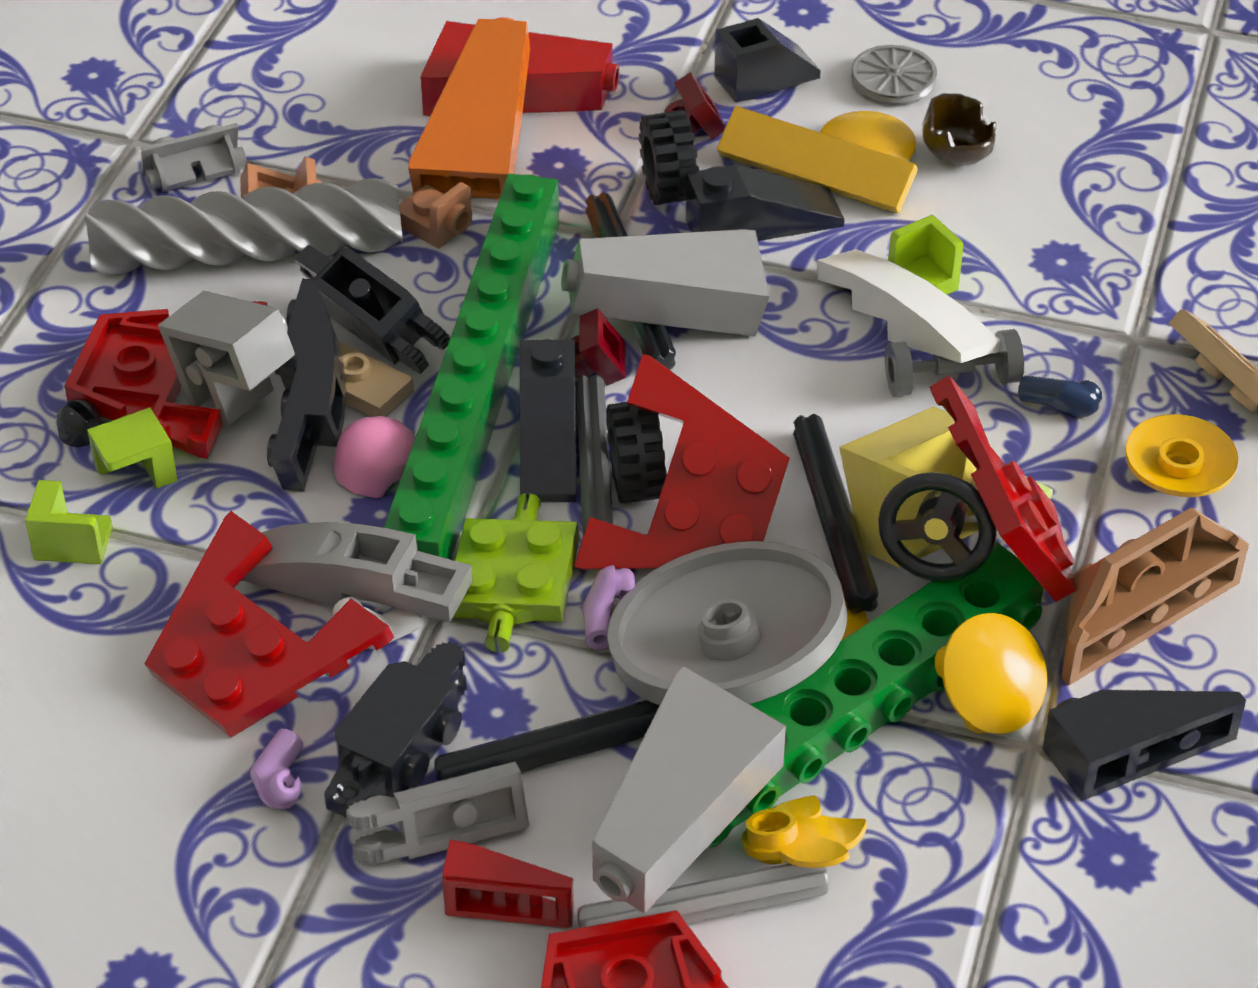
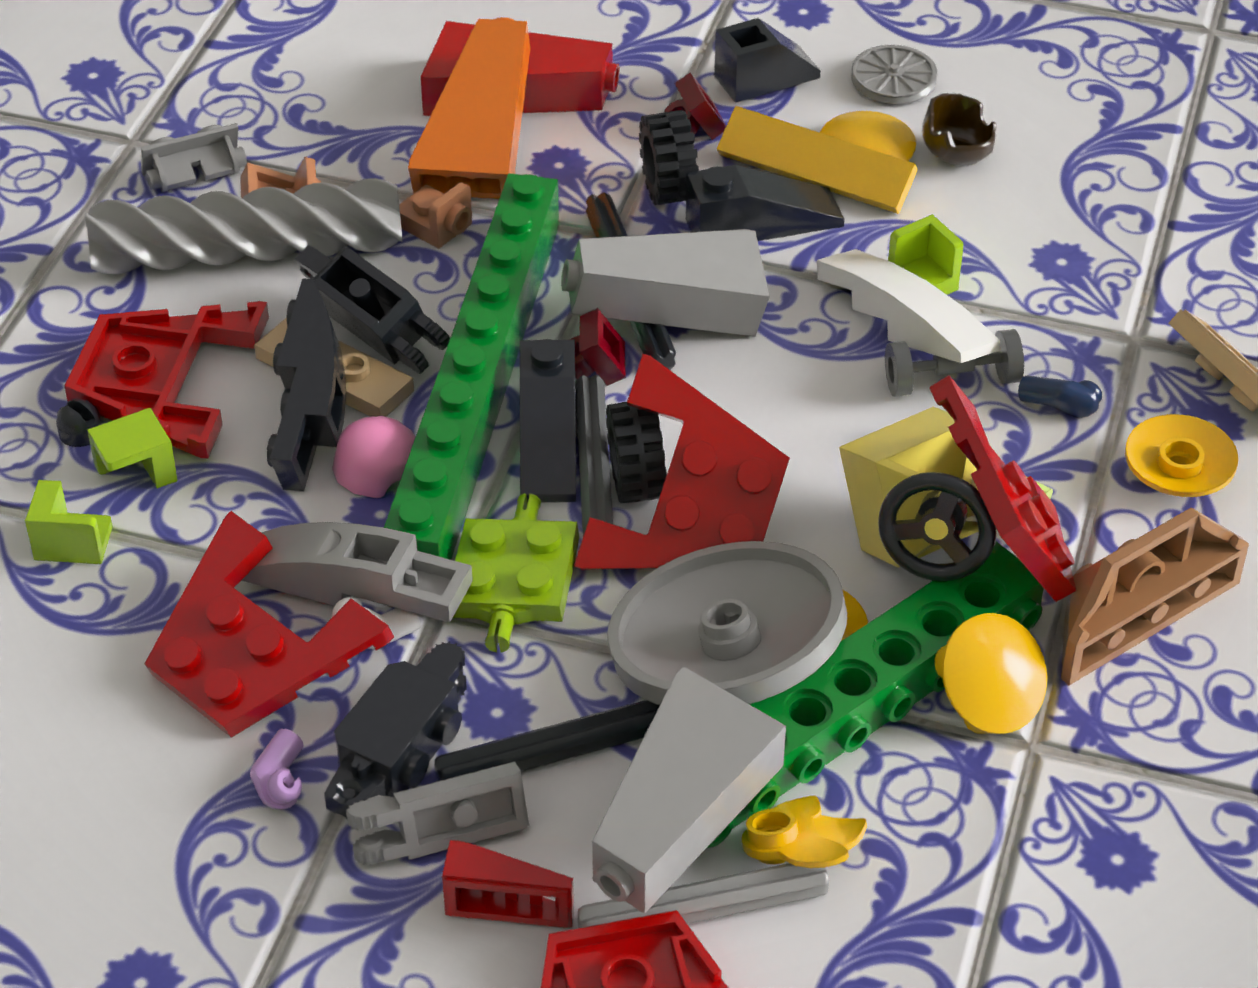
light grey brick [158,290,295,426] -> none
lavender arm [582,565,635,650] -> none
black axle [793,413,879,614] -> none
black slope [1042,690,1246,801] -> none

